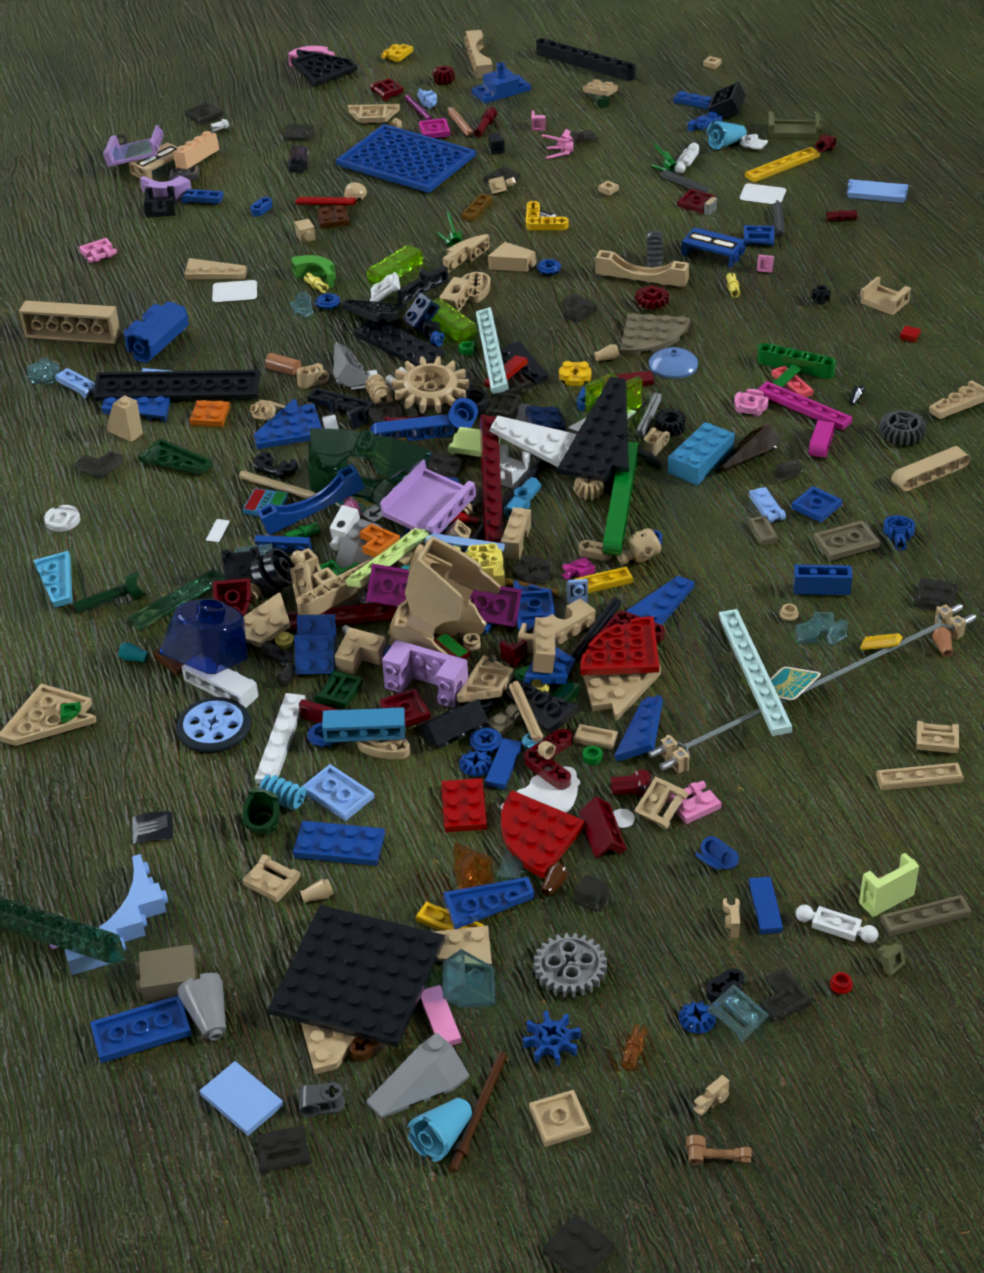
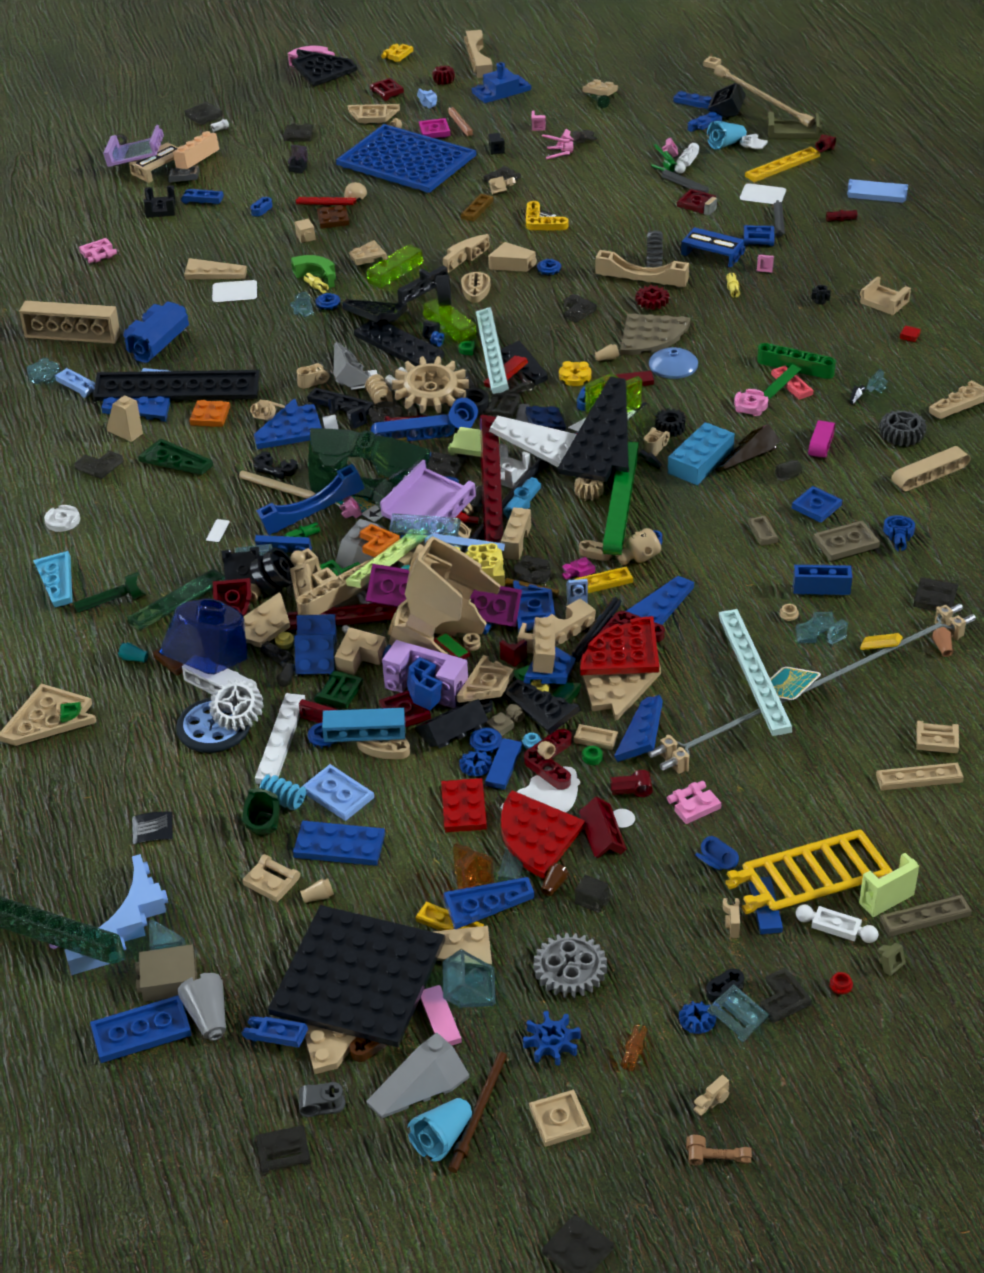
lavender arch [140,176,191,199] -> none
light blue tile [199,1061,284,1136] -> none
tile [243,488,289,516] -> none
nougat brick [265,353,301,376] -> none
white torso [330,505,360,550] -> none
white plate [370,272,400,302] -> none
dark blue brick [403,292,440,333] -> none
magenta bar [405,95,432,120] -> none
green plant [437,211,462,246] -> none
tan brick [439,277,473,312] -> none
dark red pin [474,107,498,137] -> none
tan axle [509,681,543,742] -> none
black beam [536,38,636,81] -> none
tan plate [598,180,619,196] -> none
tan plate [634,777,689,829] -> none
light grey axle [636,392,662,437] -> none
light blue plate [749,487,786,523] -> none
dark pink plate [758,381,852,431] -> none
none -> clear light blue slope [149,919,186,950]
none -> white gear [209,679,264,732]
none -> blue hinge [242,1016,308,1048]
none -> tan wing [349,240,388,265]
none -> clear light blue plate [389,513,461,537]
none -> blue brick [407,657,443,710]
none -> black tyre [436,275,452,306]
none -> bright pink tile [662,137,678,158]
none -> tan hose [714,64,815,128]
none -> yellow bar [725,830,893,914]
none -> clear light blue tile [866,369,888,392]

